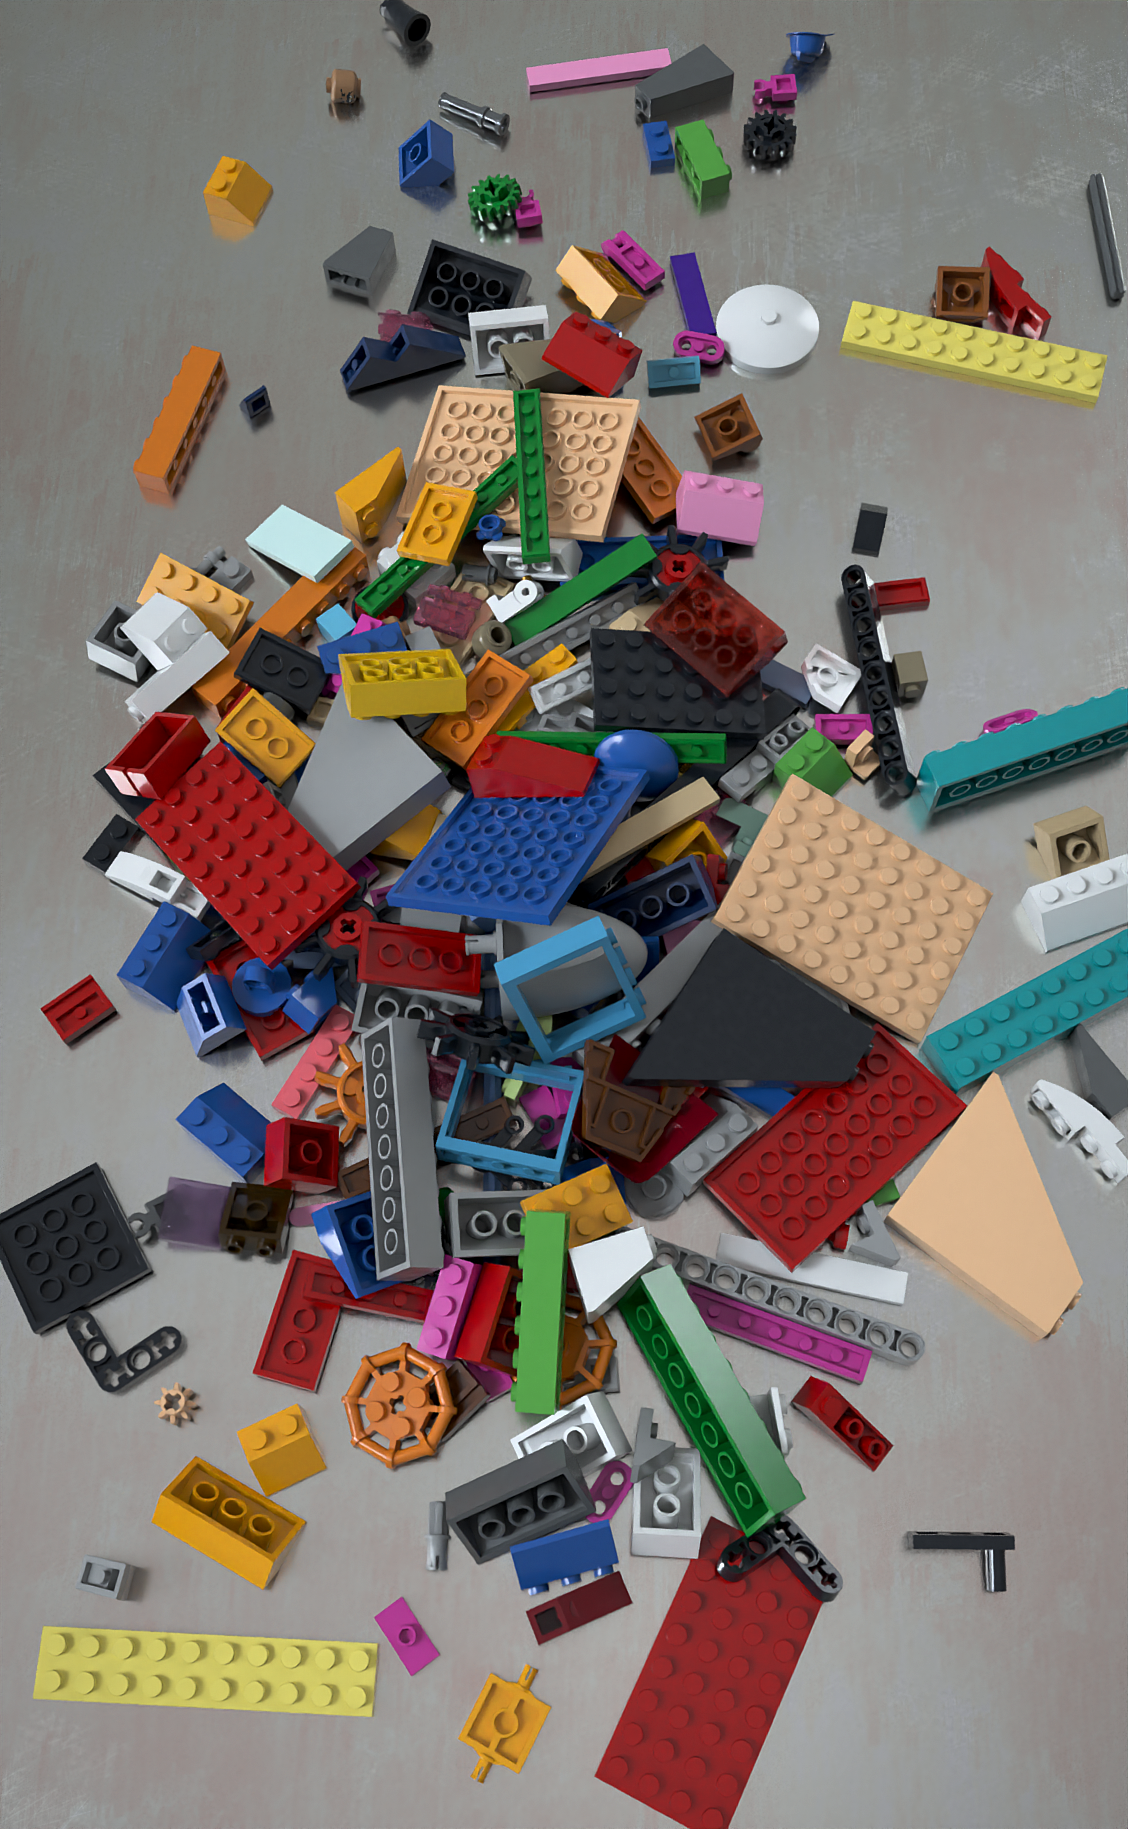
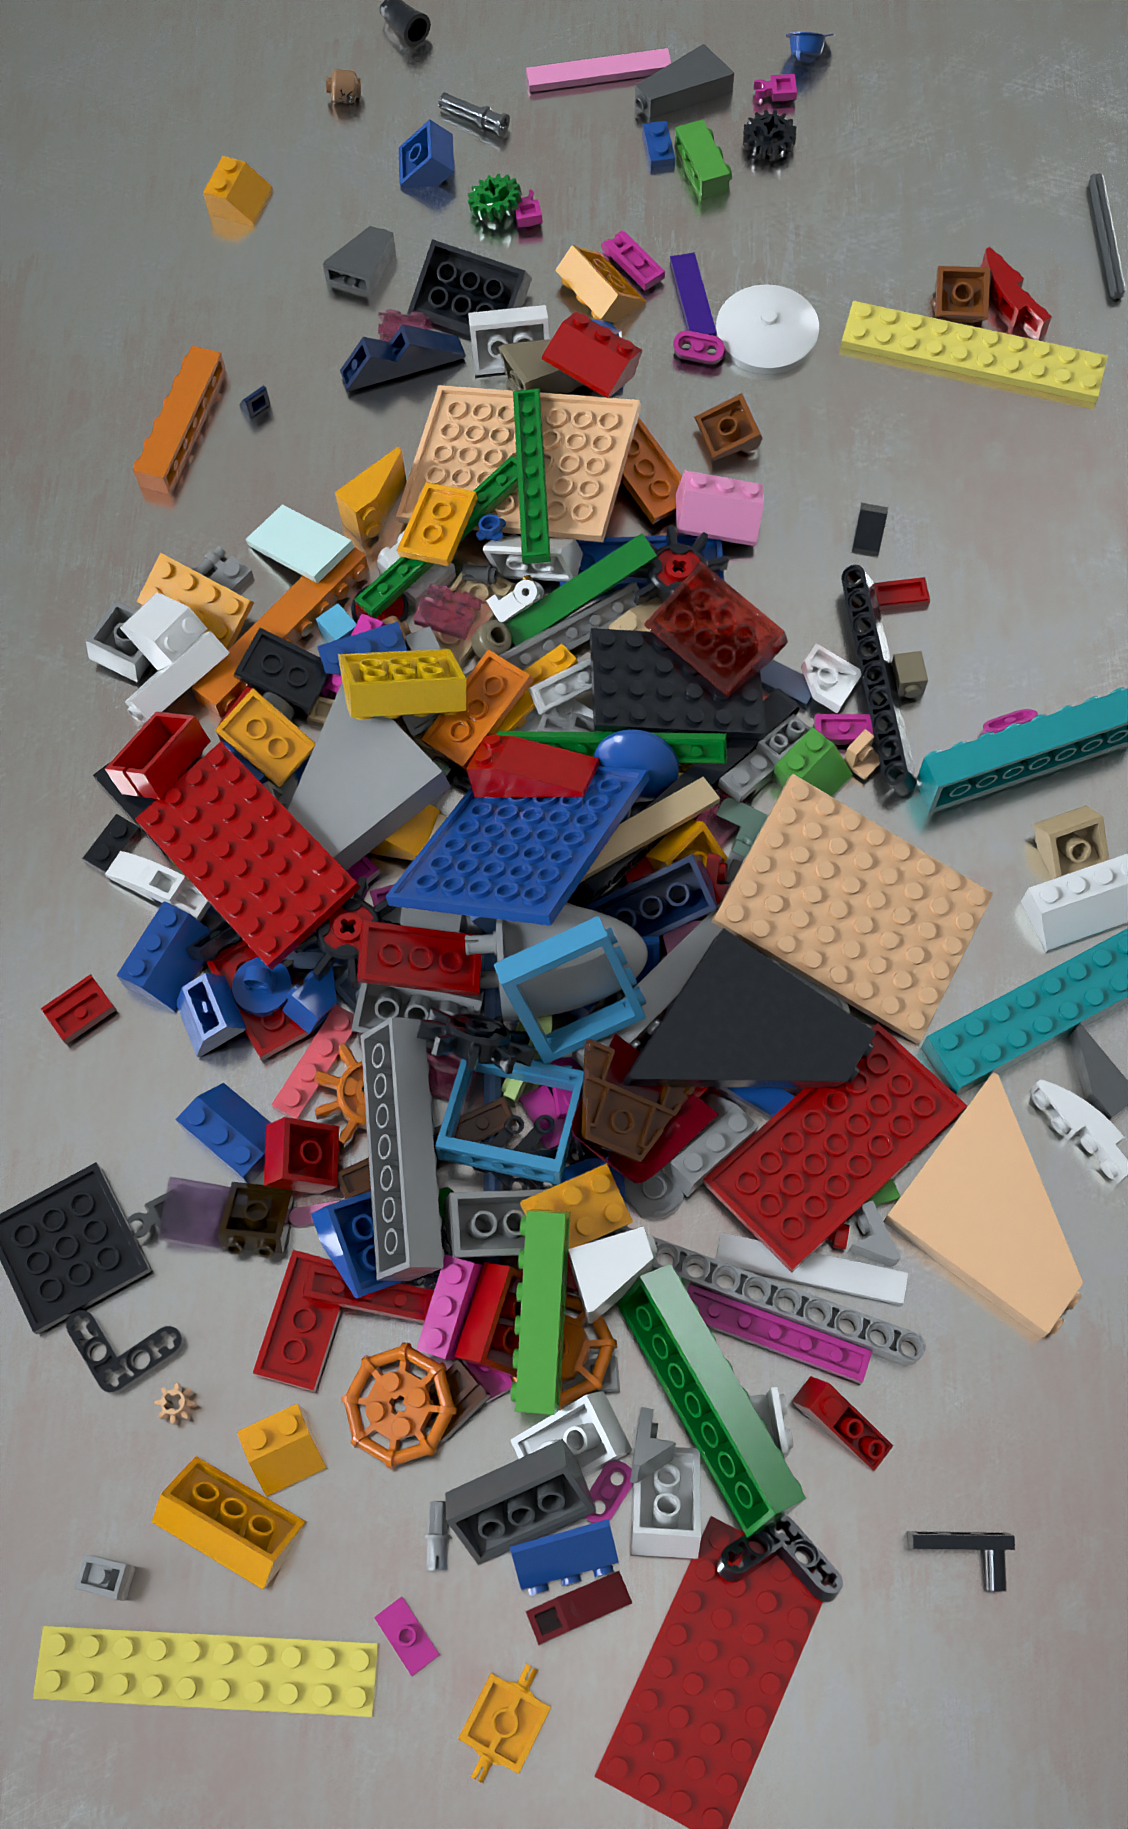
medium azure plate [646,355,701,388] -> none

